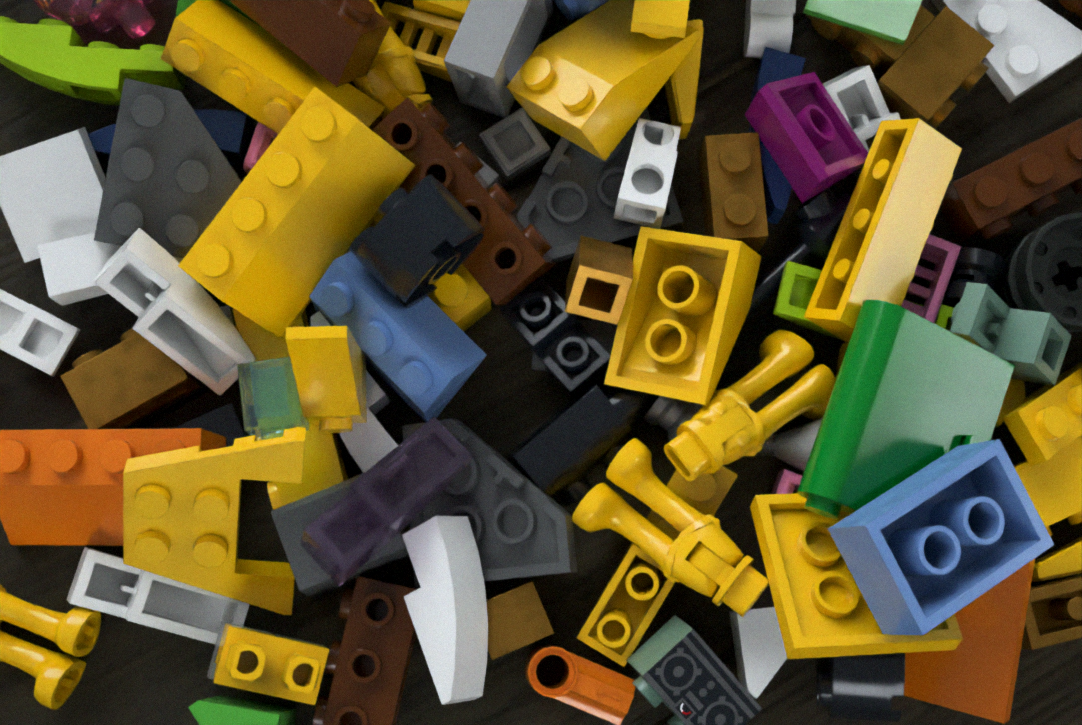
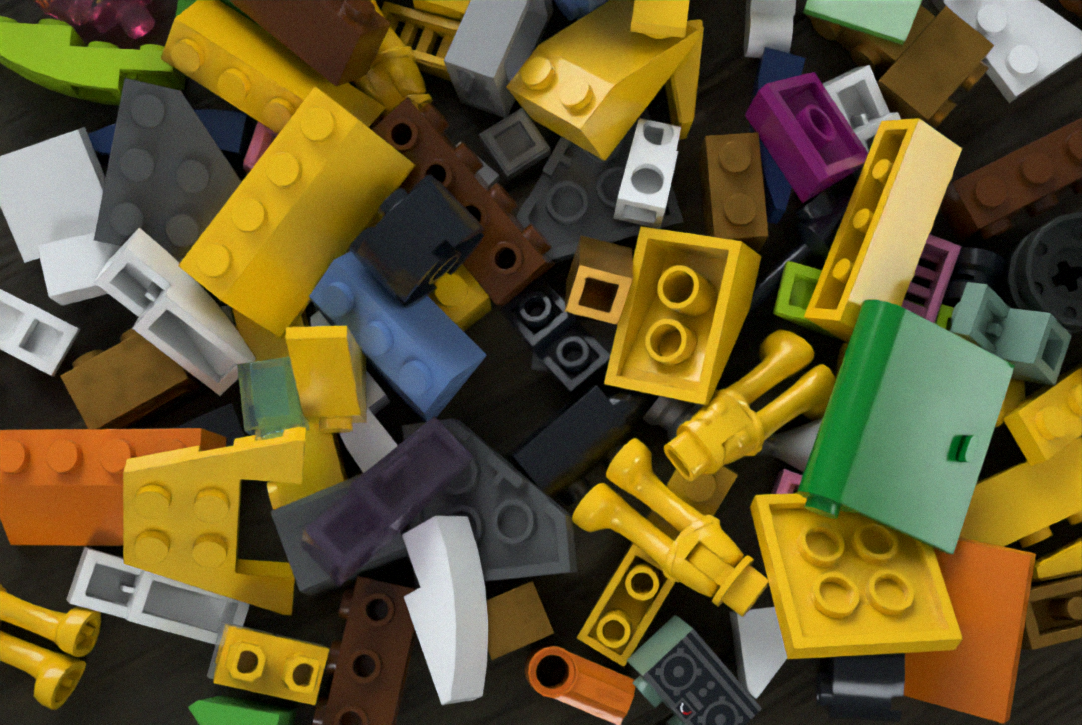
medium blue brick [828,439,1054,636] -> none

